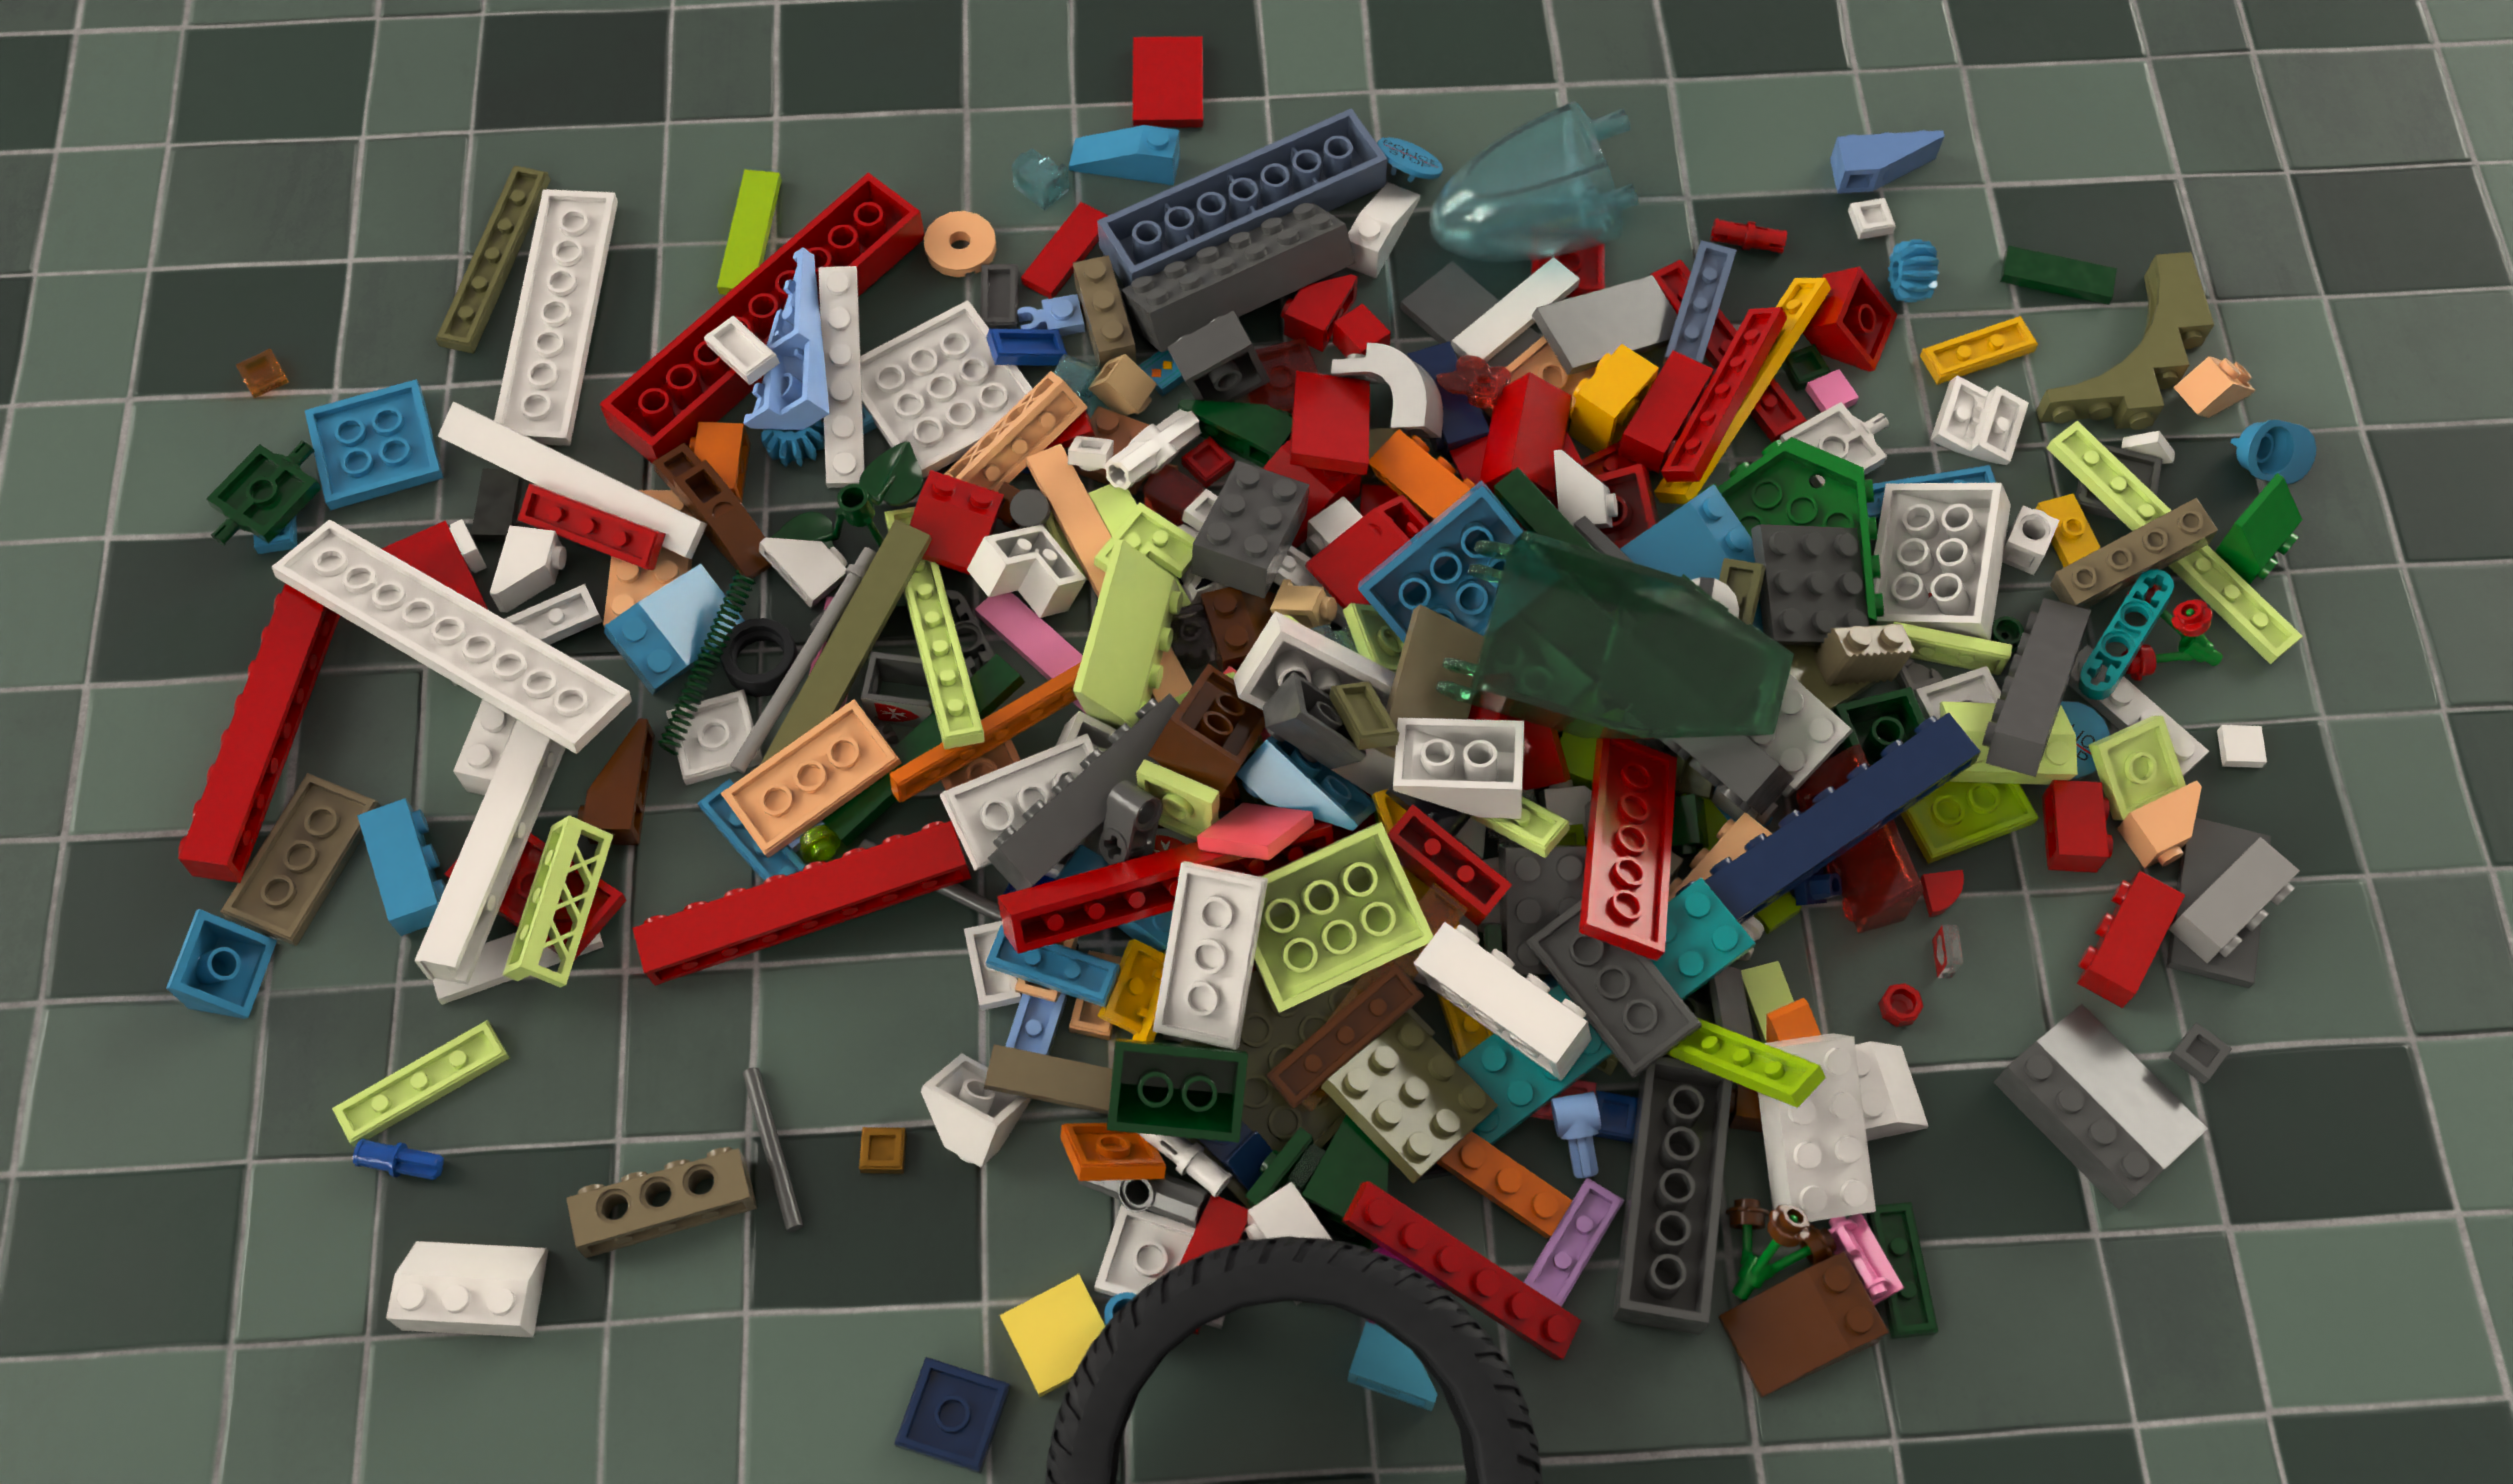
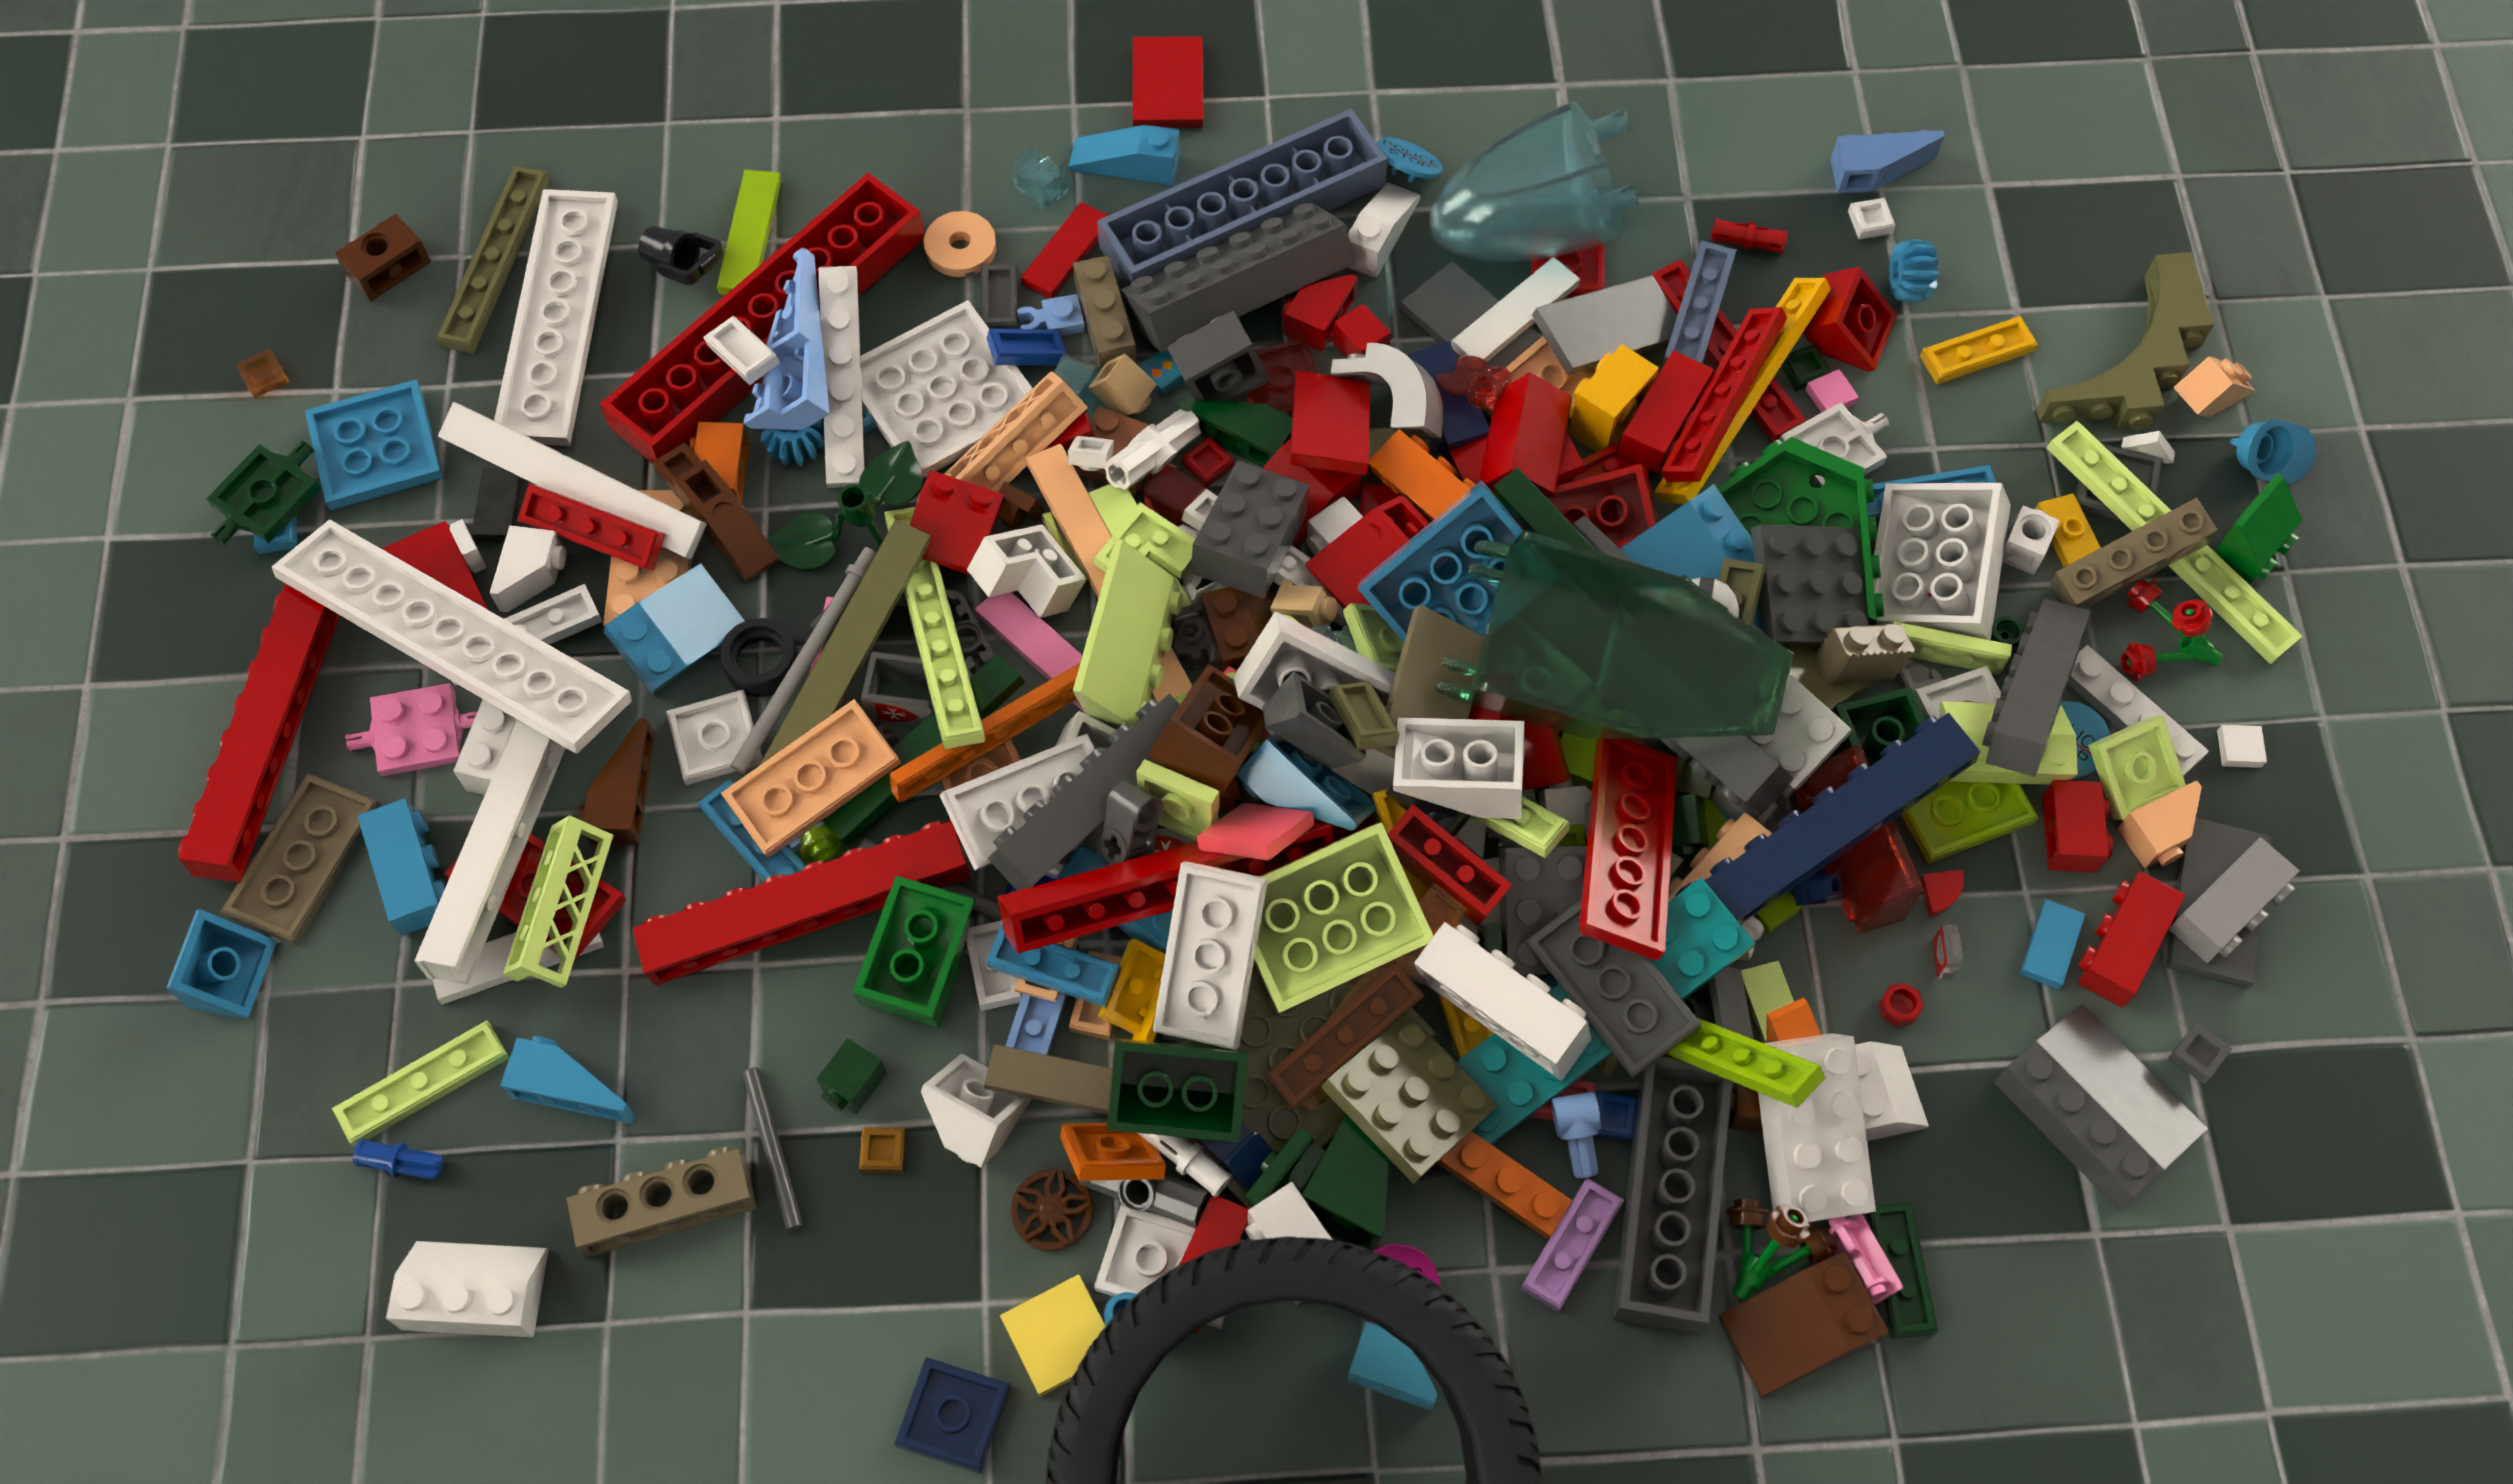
dark green piece [658,570,756,755] -> none
white slope [759,537,848,609] -> none
dark grey tile [1010,489,1051,528] -> none
red plate [1342,1181,1582,1360] -> none
white slope [1554,450,1618,529] -> none
white slope [1930,375,2029,465] -> none
dark green tile [2000,246,2117,305] -> none
teal beam [2078,569,2174,700] -> none
none -> reddish brown brick [334,214,431,302]
none -> bright pink plate [345,683,478,777]
none -> dark azure slope [500,1036,635,1124]
none -> black piece [638,226,724,285]
none -> dark green brick [817,1038,887,1115]
none -> green slope [852,876,976,1029]
none -> reddish brown wheel [1011,1169,1093,1252]
none -> dark azure tile [2019,899,2085,990]

